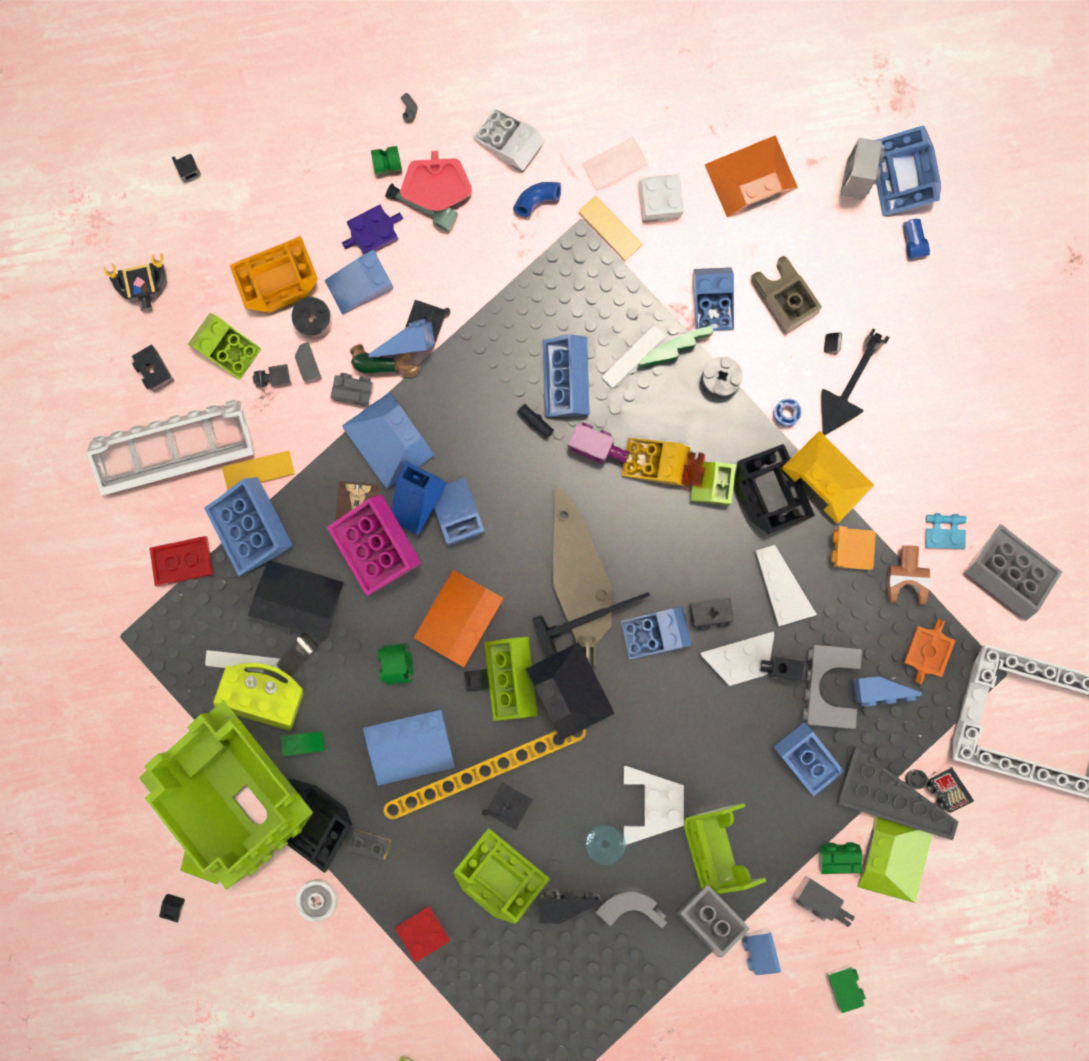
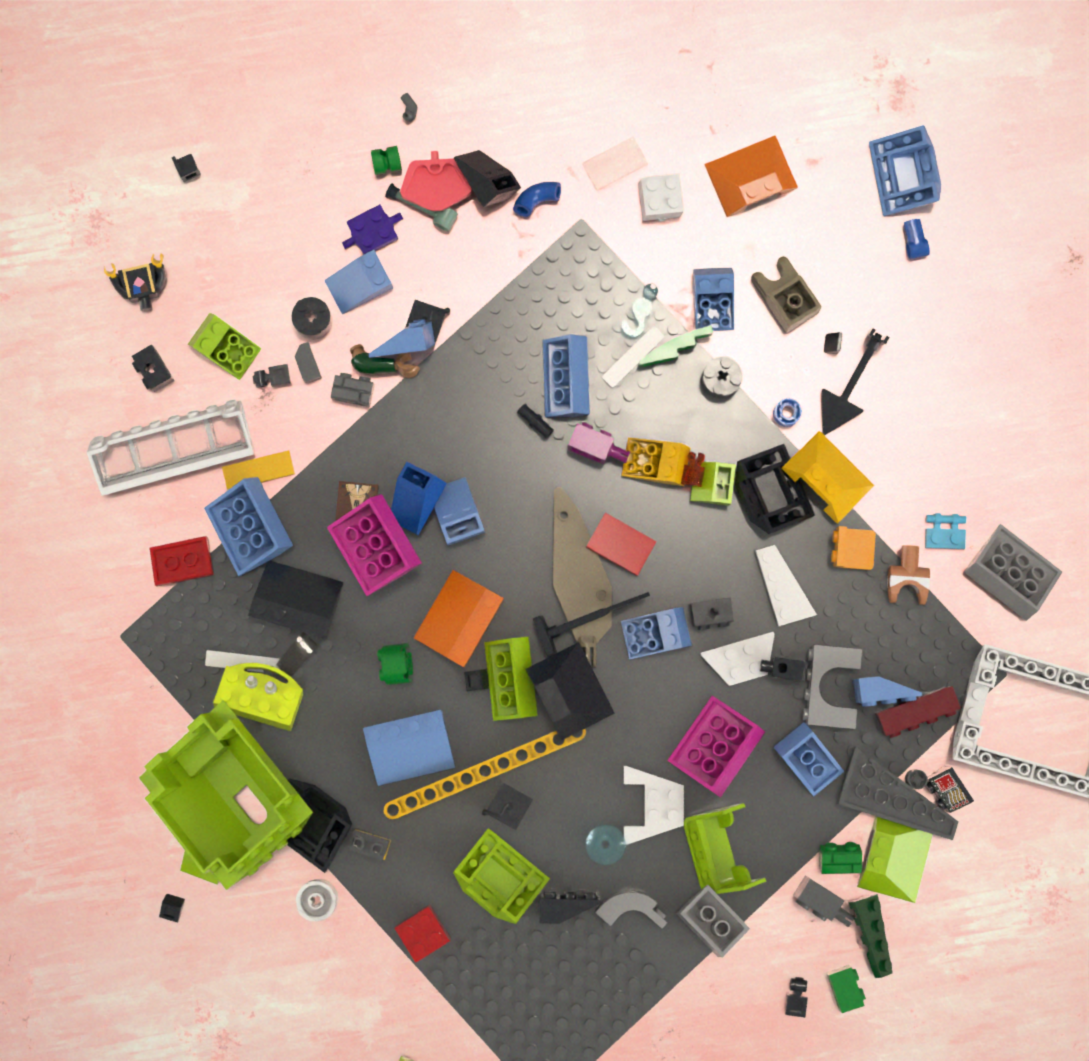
light orange slope [230,236,318,313] -> none
green slope [281,731,325,756] -> none
medium blue slope [342,392,435,489] -> none
white slope [473,107,545,171] -> none
yellow piece [578,195,643,261] -> none
medium blue slope [742,928,781,975] -> none
light grey brick [840,137,884,199] -> none
orange plate [903,619,956,685] -> none
none -> black slope [454,150,521,207]
none -> tile [586,513,657,576]
none -> clear light blue piece [621,283,659,337]
none -> dark pink slope [667,696,765,798]
none -> black plate [785,977,808,1018]
none -> dark green wing [848,894,893,978]
none -> dark red brick [875,686,961,738]

